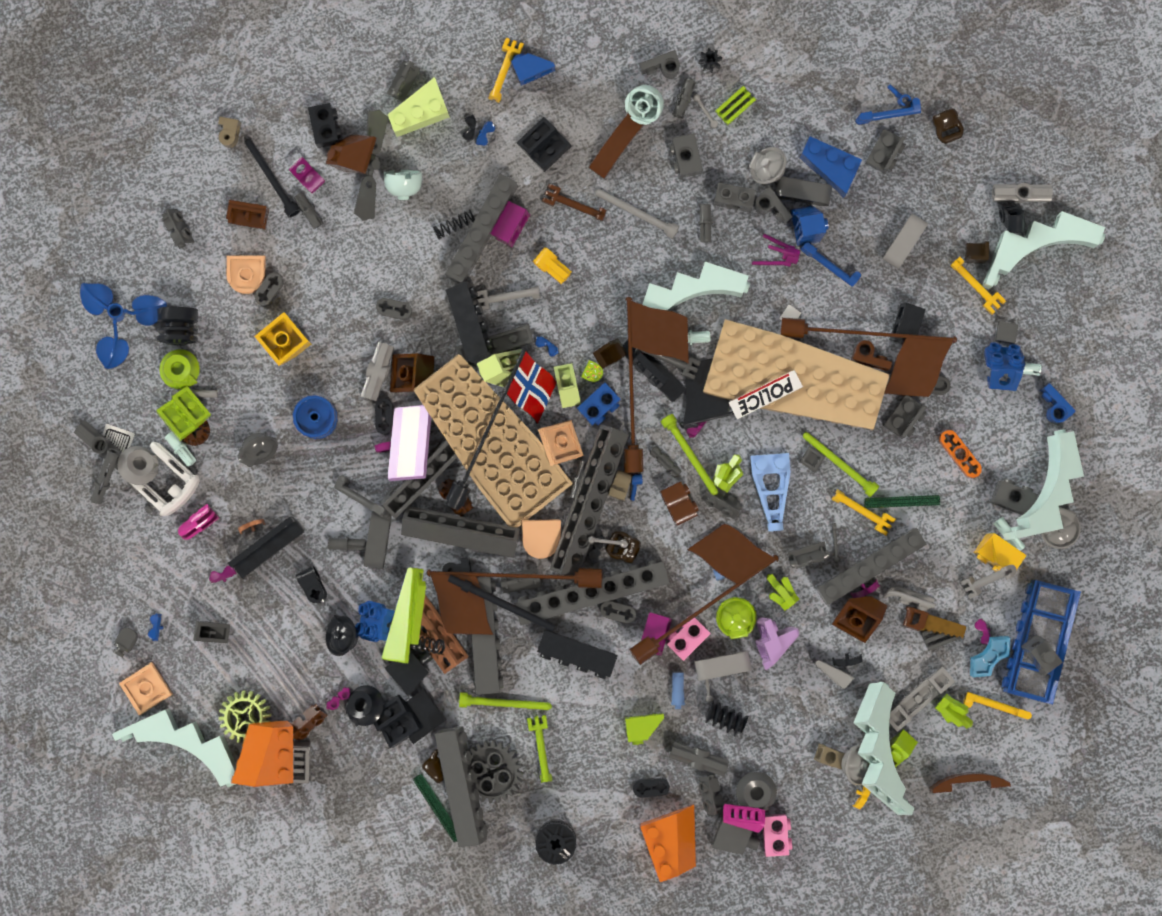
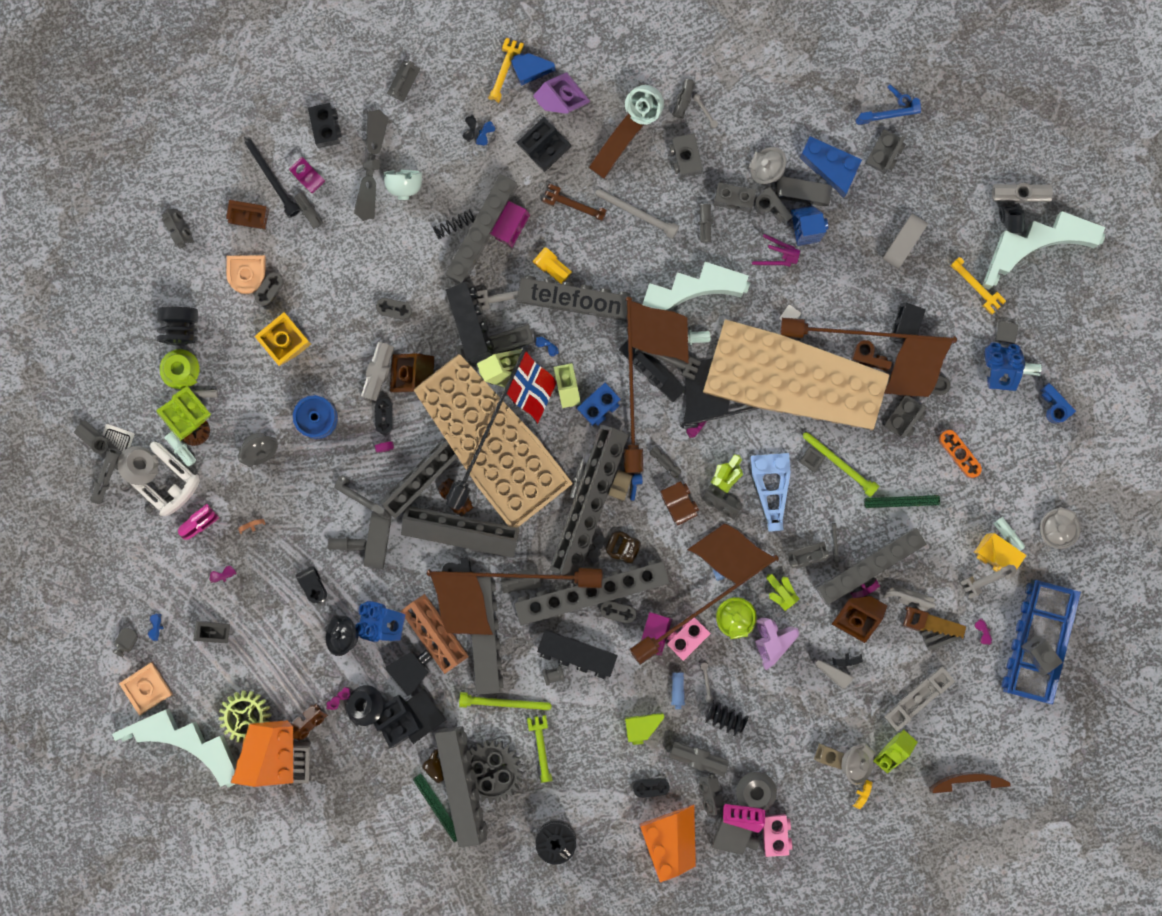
blue plant [80,283,167,369] -> none
dark tan leg [218,117,241,148] -> none
black fence [228,517,305,579] -> none
reddish brown slope [326,134,377,174] -> none
lime wedge [382,567,426,664] -> none
yellowish green wedge [388,77,450,137] -> none
tile [388,405,431,481] -> none
black piece [410,636,445,655] -> none
black bar [448,575,555,632] -> none
light nougat tile [522,519,561,559] -> none
light nougat tile [538,420,584,466] -> none
lime tile [581,360,603,383] -> none
light grey hinge [588,536,628,548] -> none
dark brown panel [593,338,627,369] -> none
dark grey plate [639,50,680,79] -> none
lime piece [660,414,718,495] -> none
light grey beam [694,651,752,681] -> none
black gear [698,48,722,73] -> none
lime tile [715,86,756,126] -> none
sticker [729,370,803,419] -> none
blue hinge [801,243,861,287] -> none
yellow hinge [832,489,896,536] -> none
light aqua arch [854,682,914,815] -> none
dark brown piece [933,108,964,144] -> none
lime rock [934,694,973,729] -> none
yellow hinge [963,692,1032,719] -> none
dark brown panel [965,241,989,264] -> none
dark azure tile [970,636,1010,678] -> none
dark grey brick [990,479,1038,515] -> none
light aqua arch [1003,429,1084,541] -> none
none -> dark grey brick [516,275,635,321]
none -> medium lavender slope [533,72,590,114]
none -> dark grey bush [542,665,565,686]

